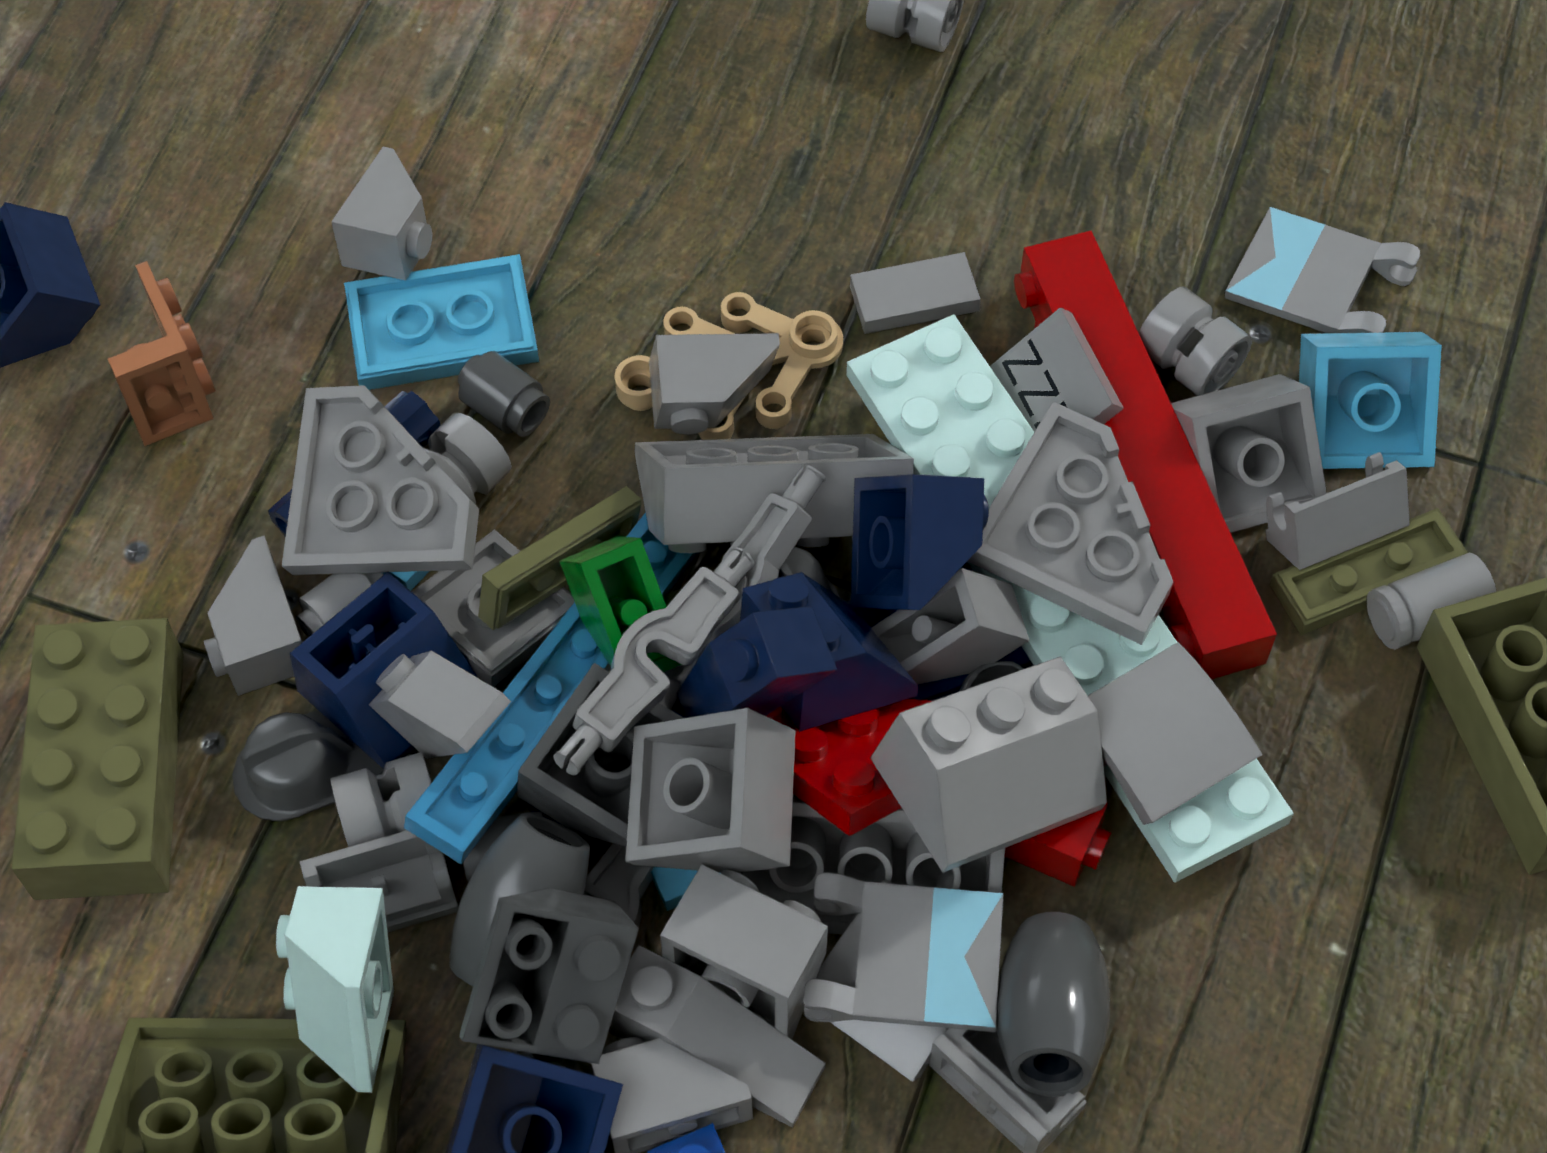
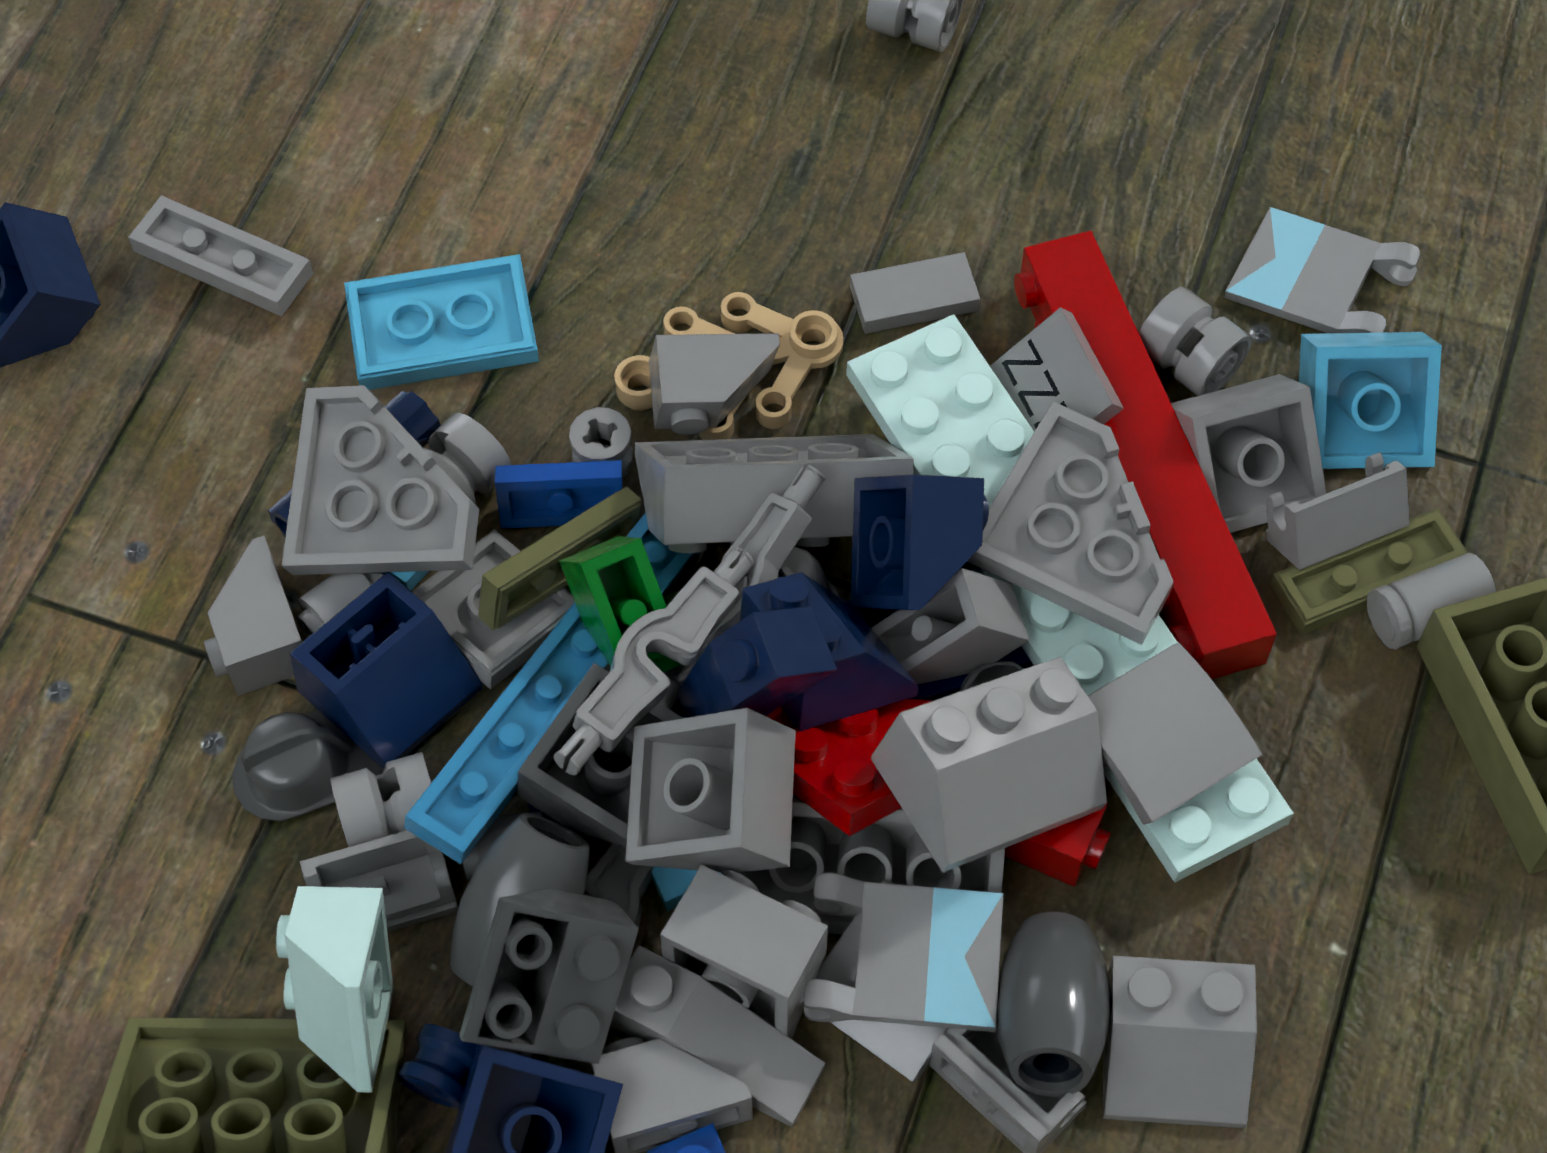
olive brick [12,618,184,900] -> none
nougat bracket [108,261,216,446] -> none
light grey slope [331,147,432,280] -> none
light grey slope [369,651,511,758] -> none
dark grey brick [458,351,550,437] -> none
none -> light grey plate [128,195,314,317]
none -> dark blue wheel [397,1024,477,1109]
none -> blue plate [495,460,624,529]
none -> light grey wheel [569,407,634,478]
none -> light grey slope [1103,956,1257,1128]

